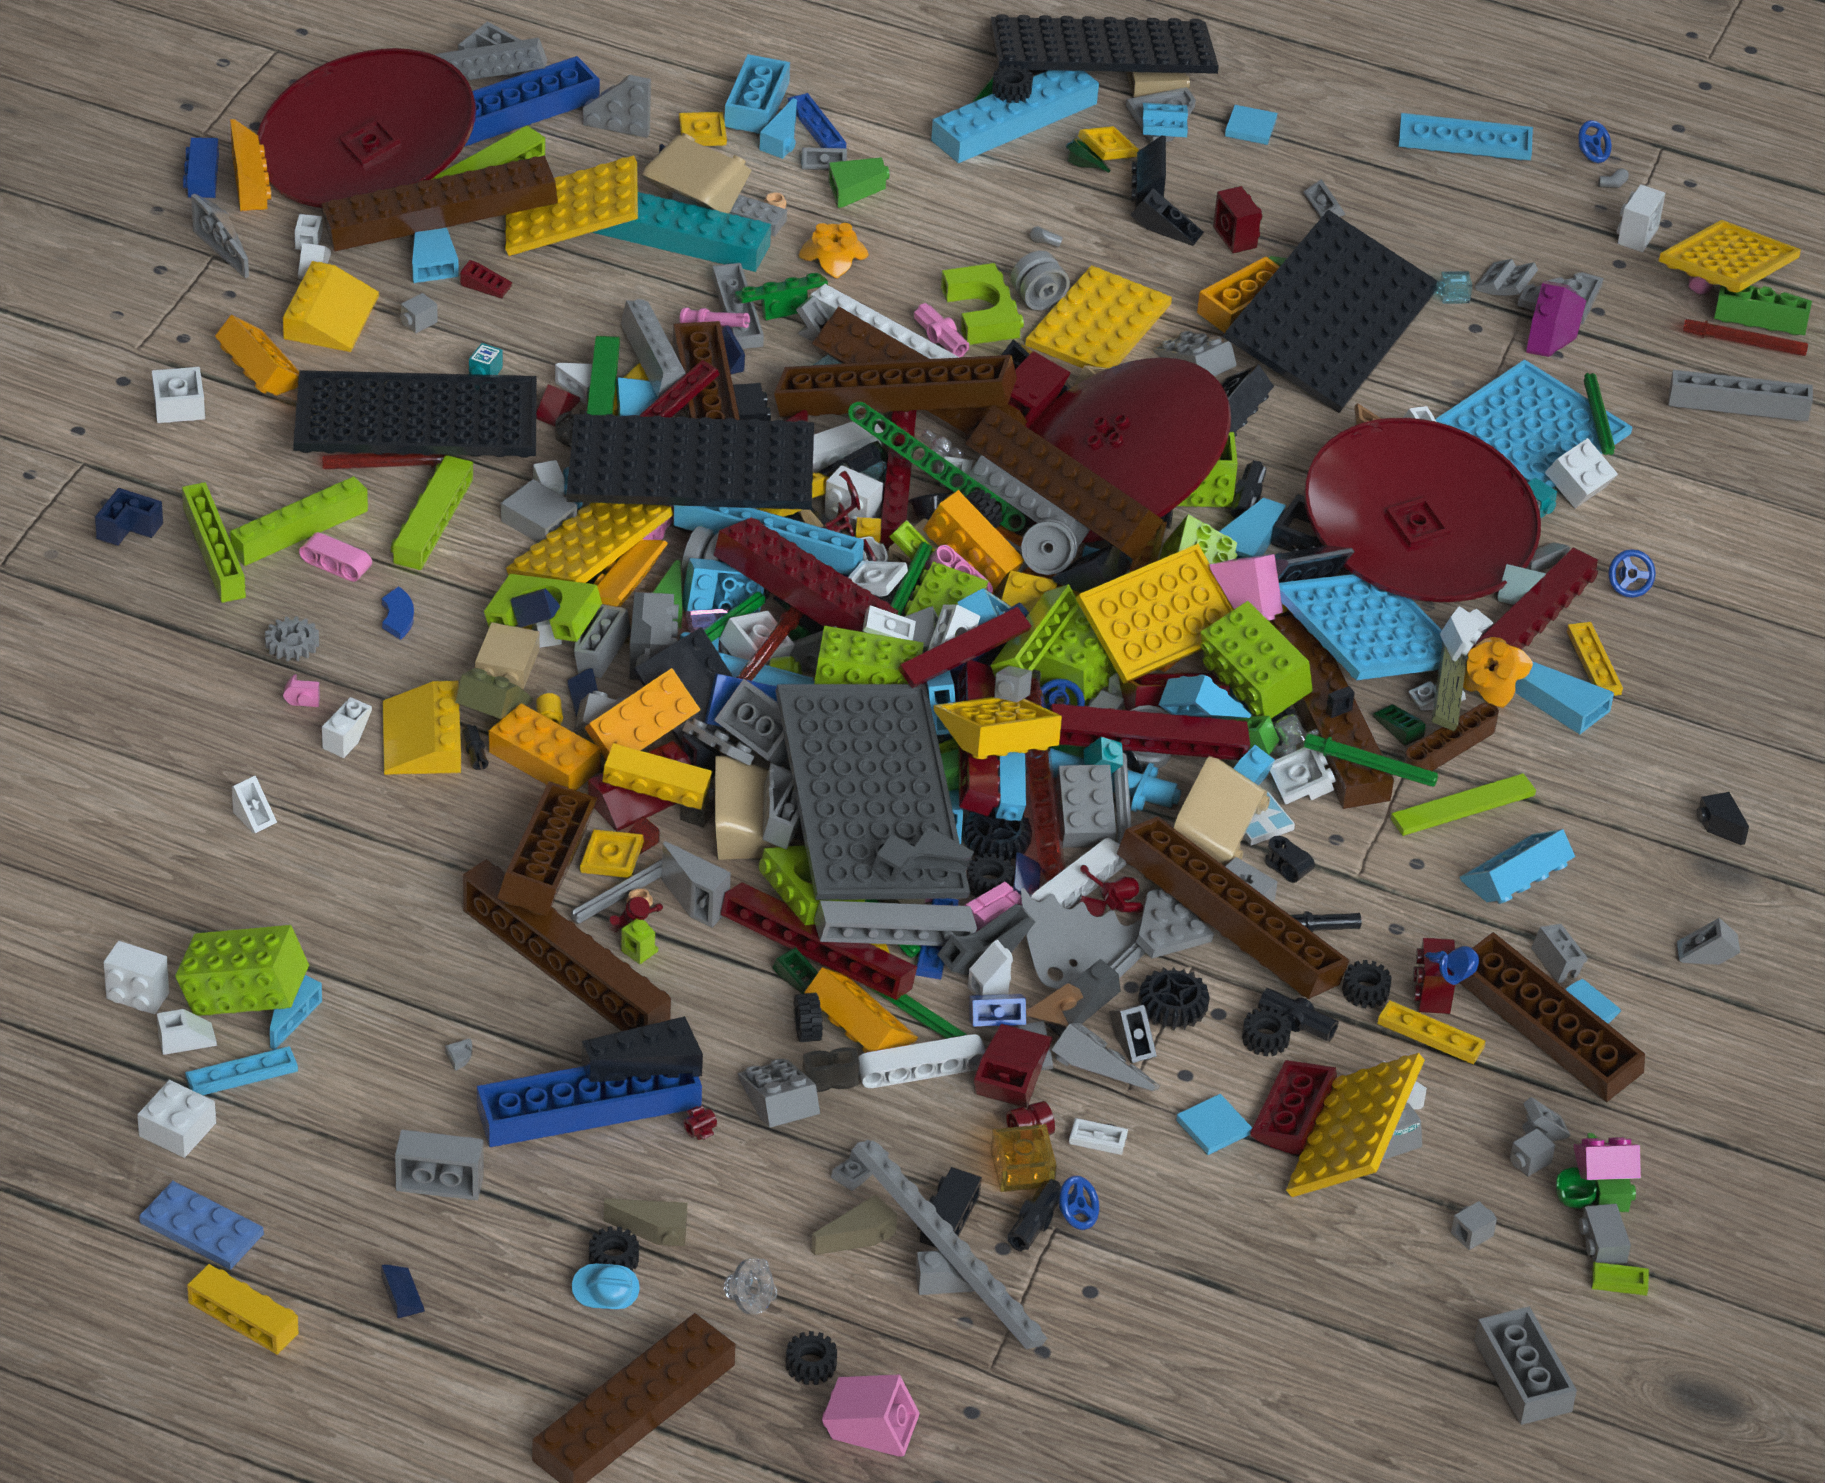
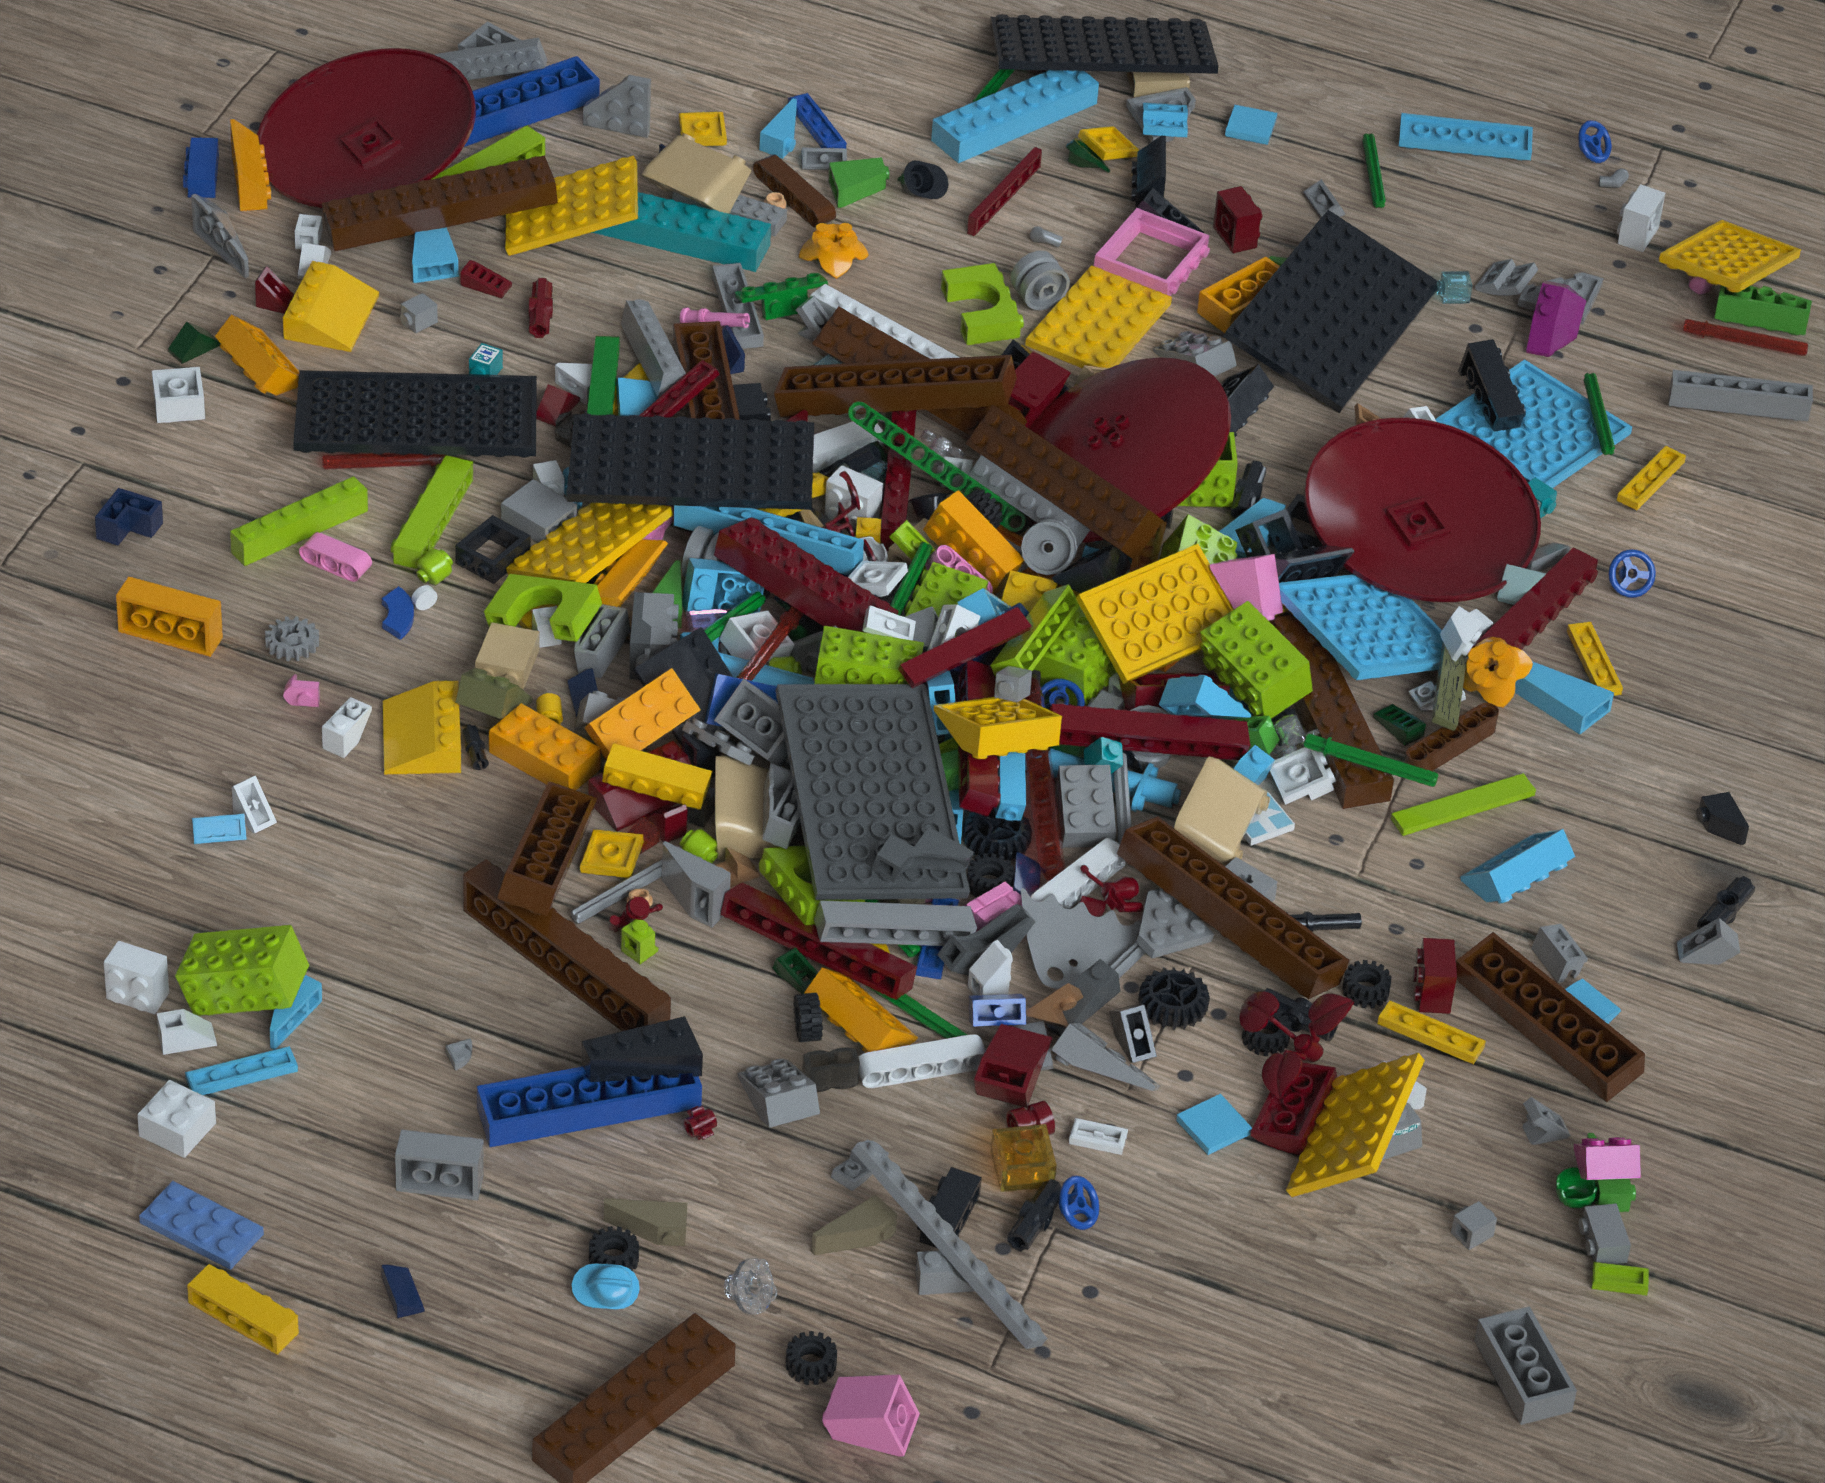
lime brick [182,482,246,603] -> none
dark blue slope [510,588,560,627] -> none
medium azure brick [725,54,790,134] -> none
bright pink piece [914,303,969,357] -> none
black tyre [992,65,1033,103] -> none
black piece [1265,836,1315,883] -> none
black plate [1326,686,1355,718] -> none
blue piece [1425,946,1479,985] -> none
light grey brick [1510,1129,1555,1177] -> none
white brick [1545,438,1618,508] -> none
none -> light orange brick [116,576,223,657]
none -> dark green slope [168,321,221,364]
none -> medium azure plate [192,814,247,844]
none -> dark red slope [255,266,294,314]
none -> white tile [412,585,437,610]
none -> lime head [416,549,453,585]
none -> black window [455,515,531,584]
none -> dark red piece [529,278,553,338]
none -> dark red slope [644,804,687,843]
none -> lime head [679,829,719,863]
none -> medium nougat slope [716,847,760,887]
none -> reddish brown beam [753,154,836,227]
none -> black piece [897,160,949,199]
none -> dark red tile [967,147,1042,236]
none -> bright pink window [1094,208,1210,296]
none -> black window [1235,509,1303,557]
none -> dark red plant [1239,991,1354,1099]
none -> green axle [1362,133,1386,208]
none -> black wedge [1458,339,1526,432]
none -> yellow plate [1617,446,1686,510]
none -> black piece [1697,876,1755,929]

